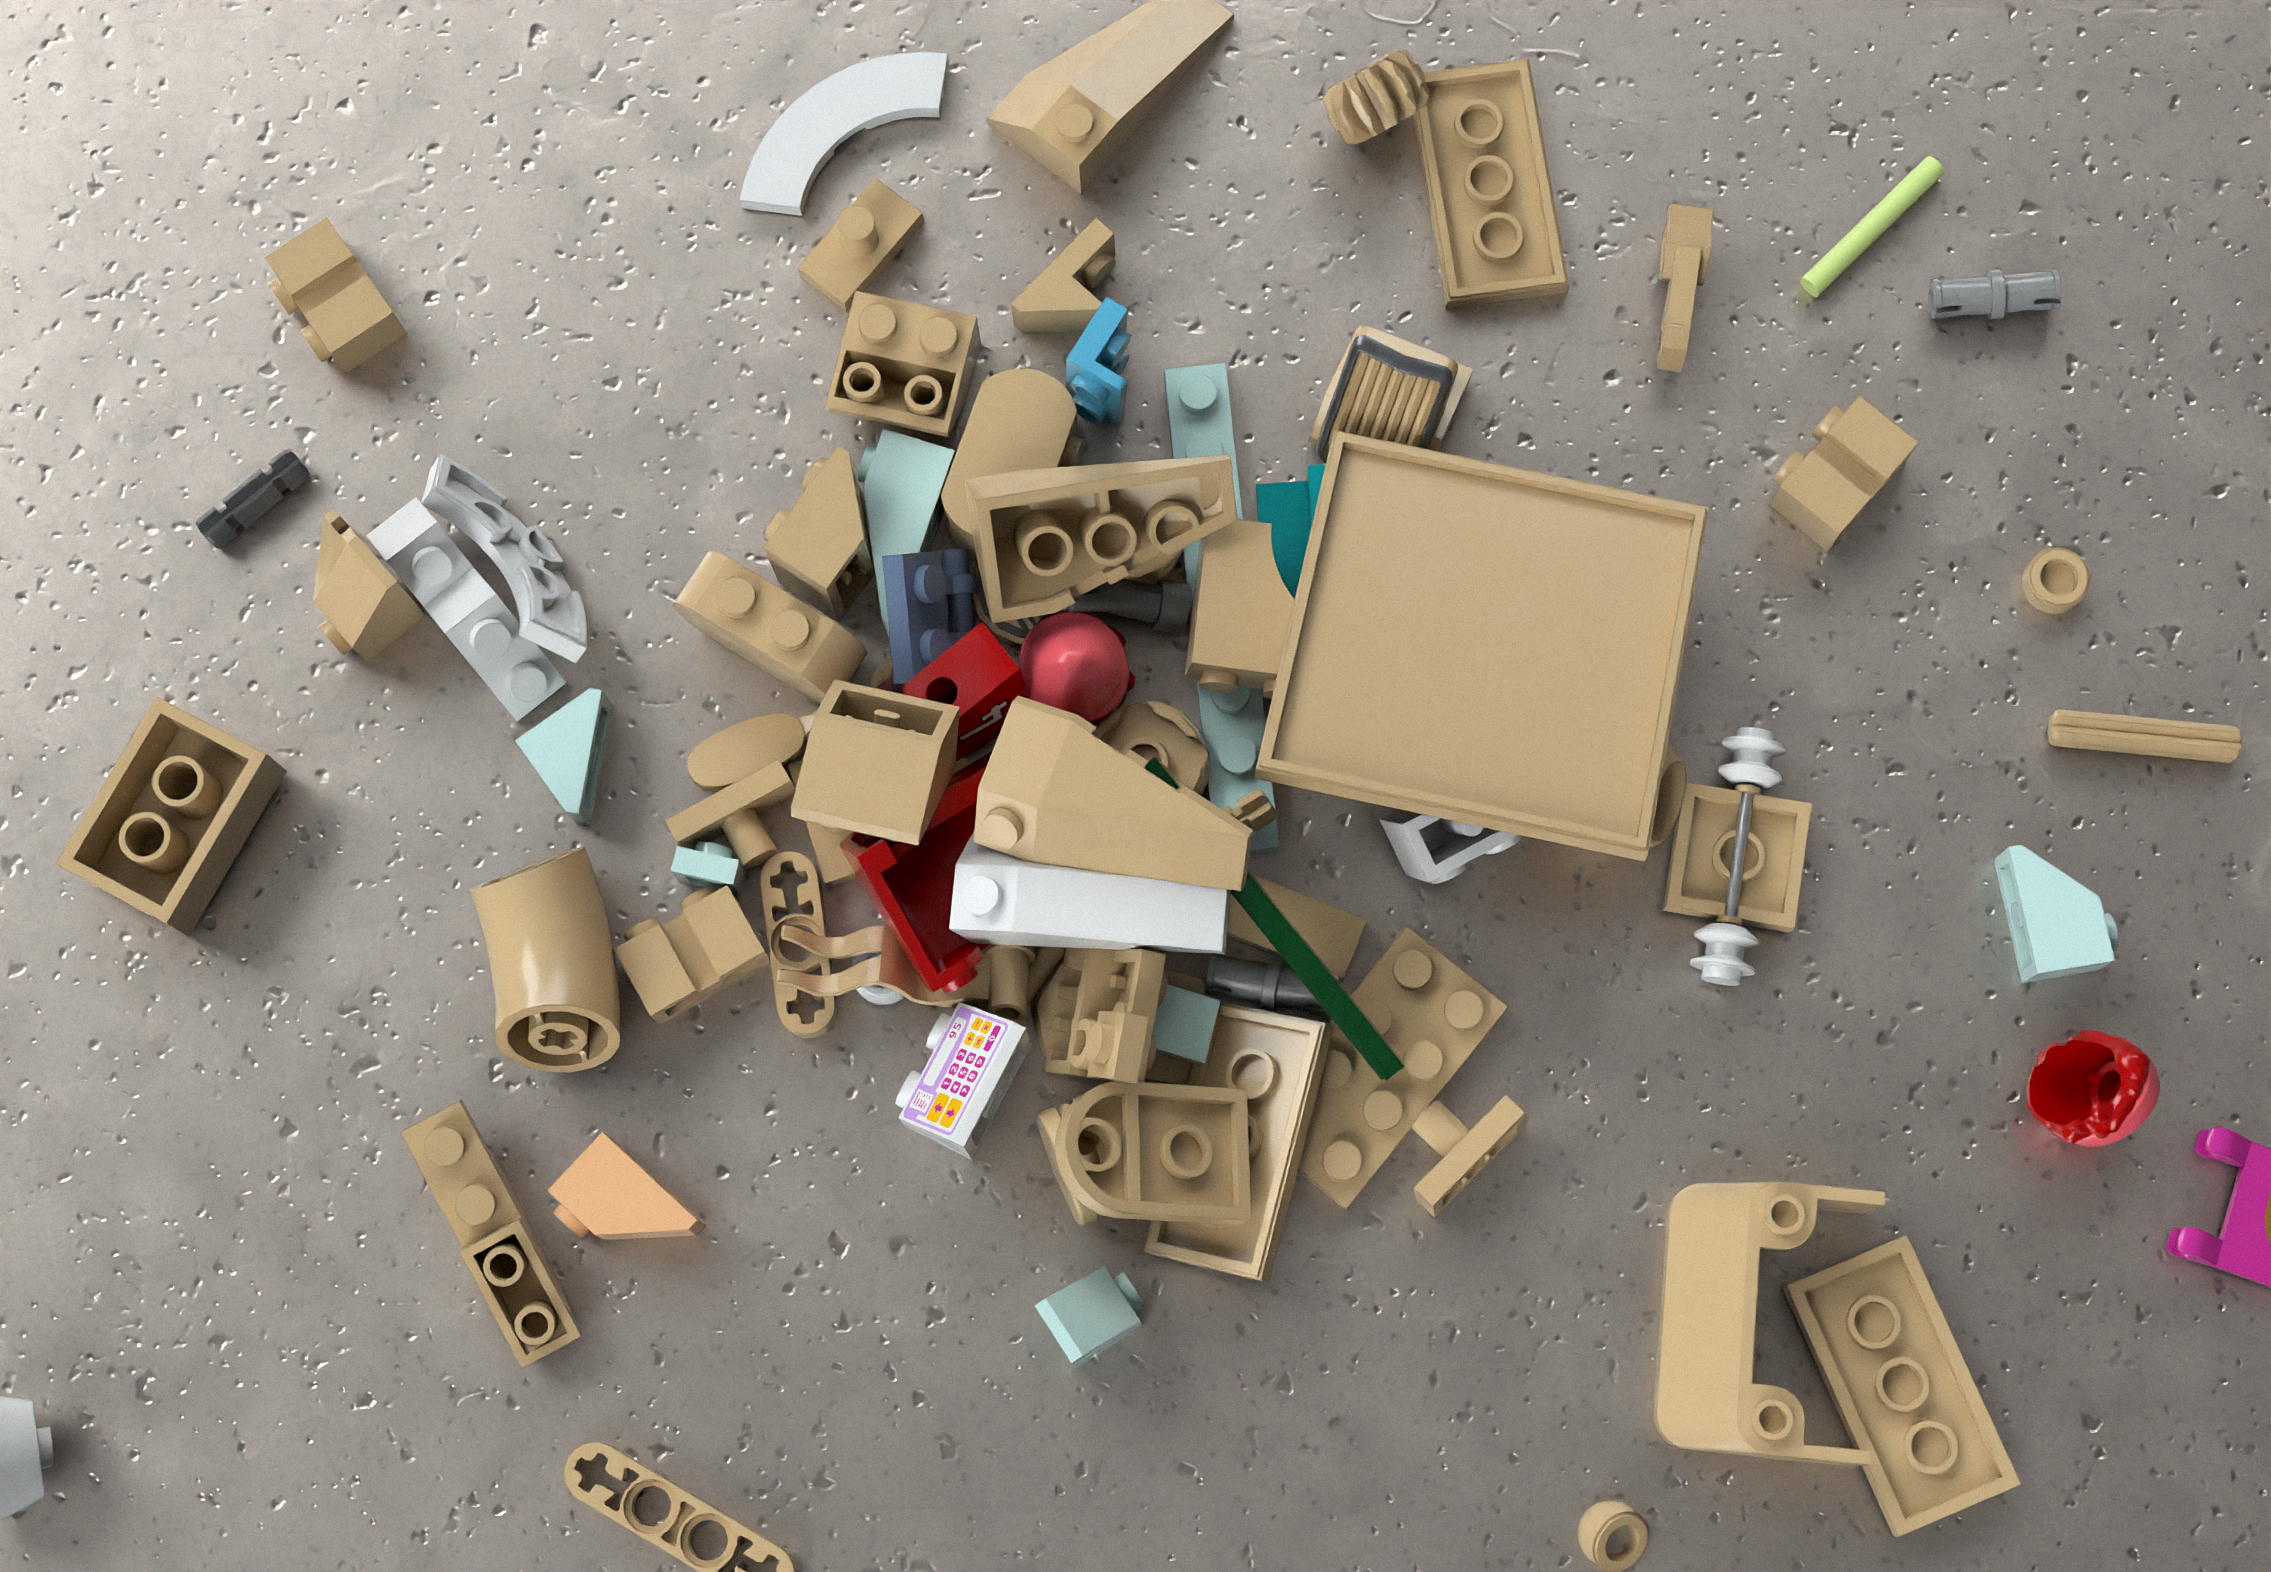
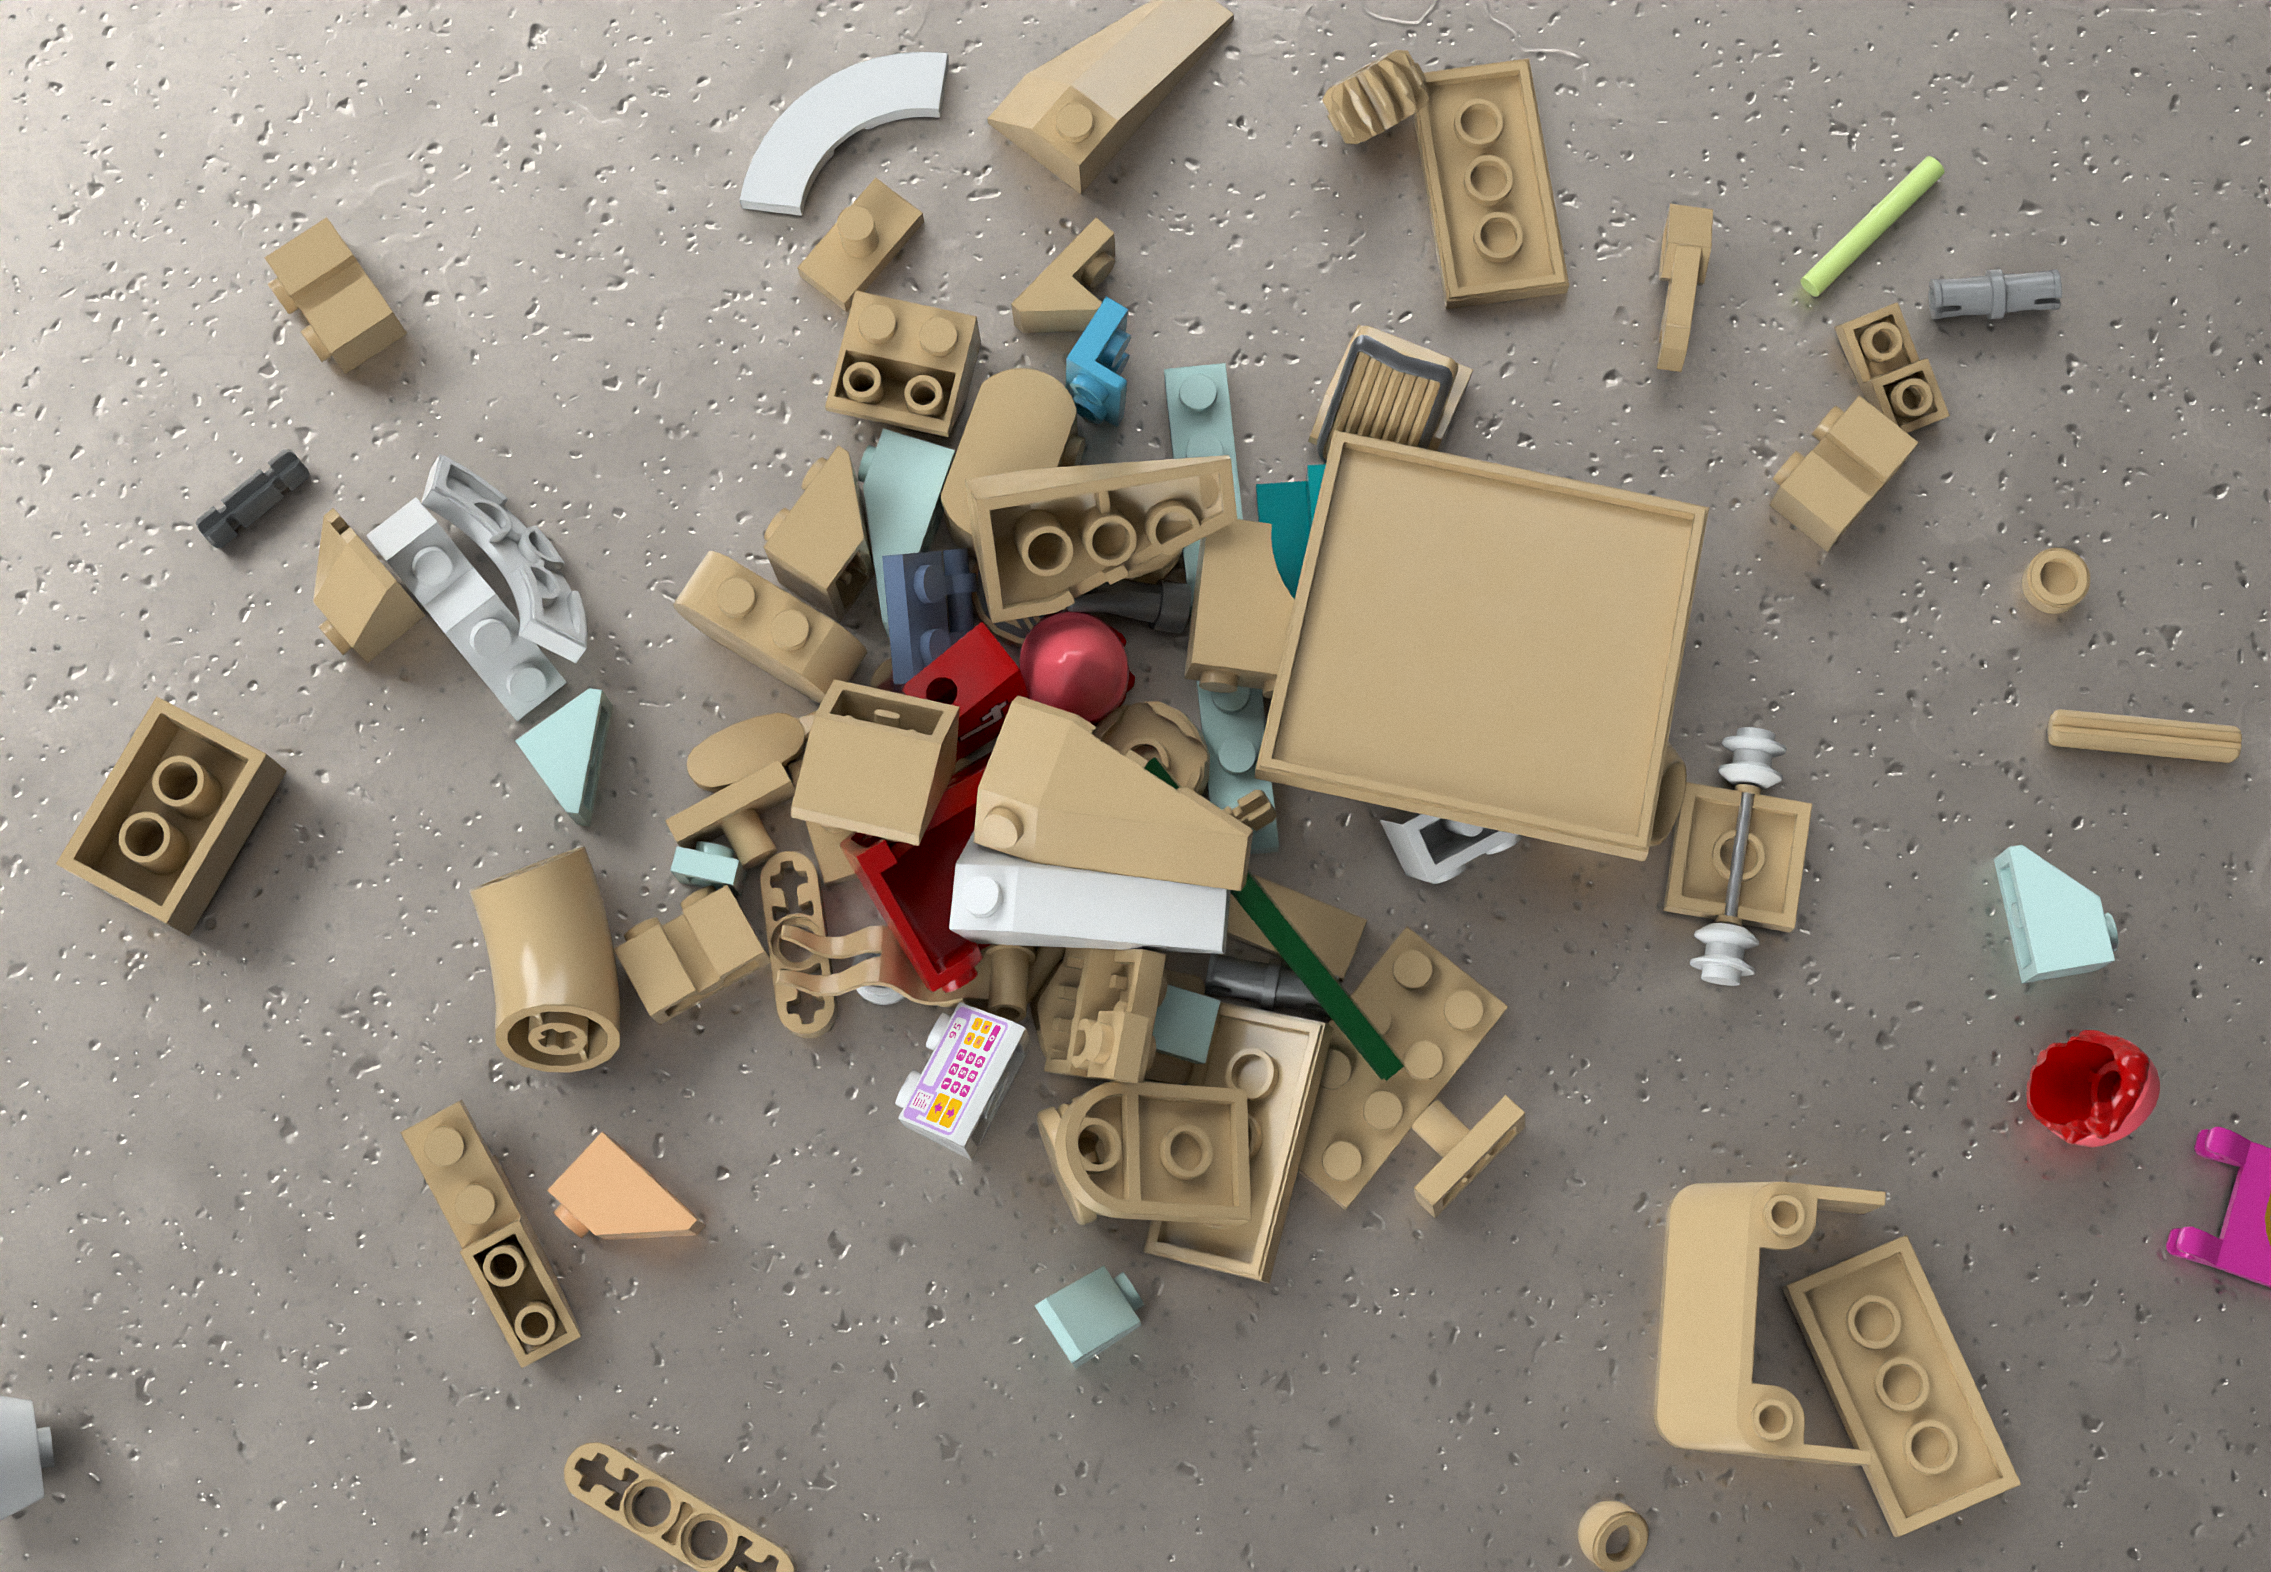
none -> tan slope [1834,302,1950,433]

